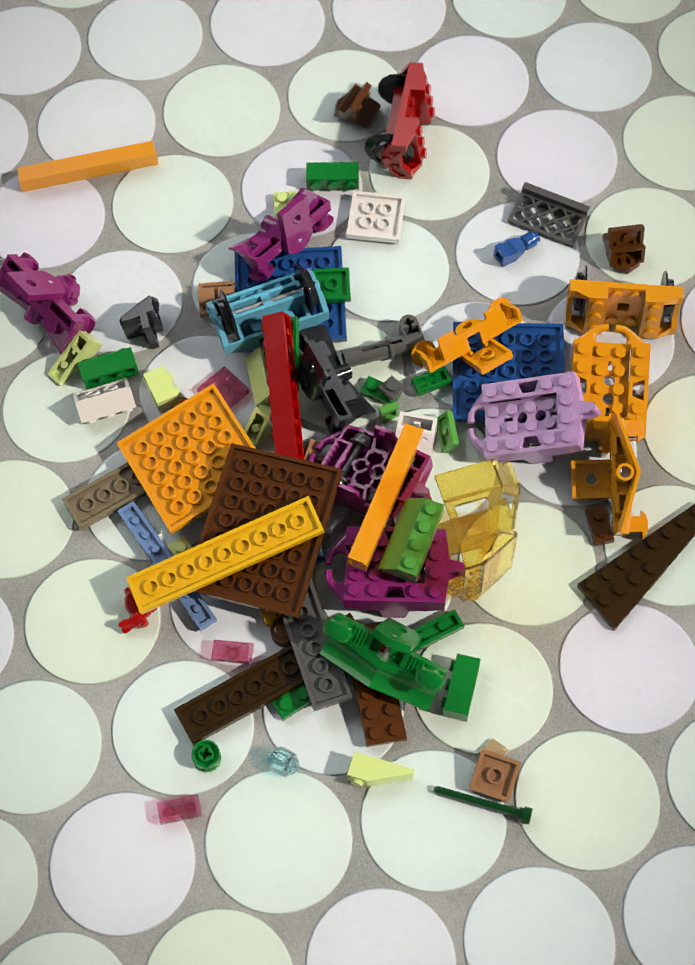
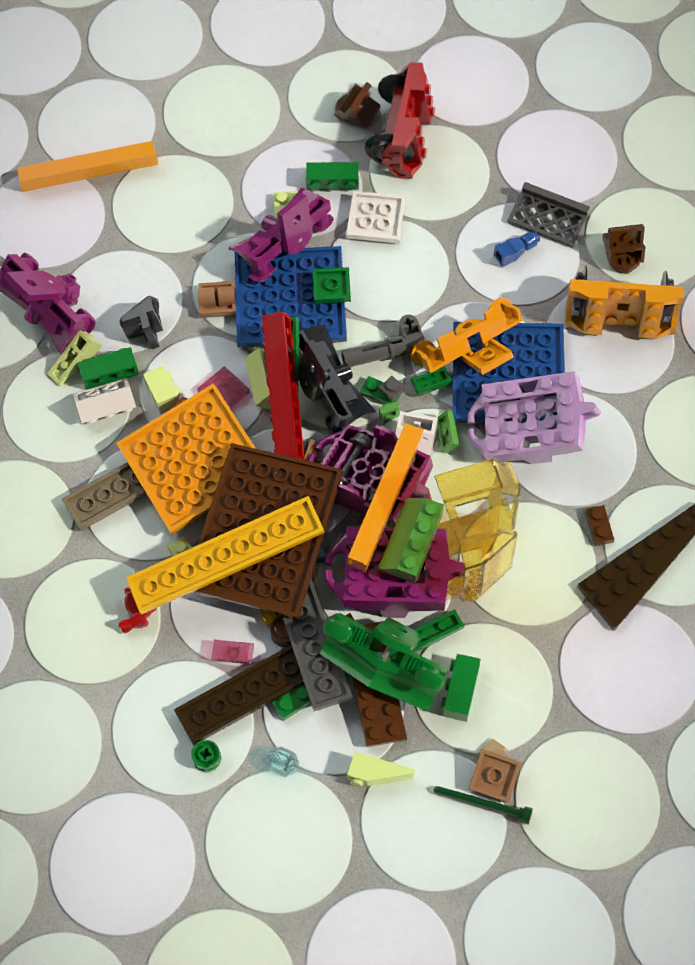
medium blue plate [117,501,217,632] -> none
clear pink plate [157,794,202,825] -> none
medium azure piece [206,264,329,355] -> none
yellowish green slope [244,404,273,448] -> none
light orange piece [570,413,648,539] -> none
light orange piece [571,324,651,457] -> none

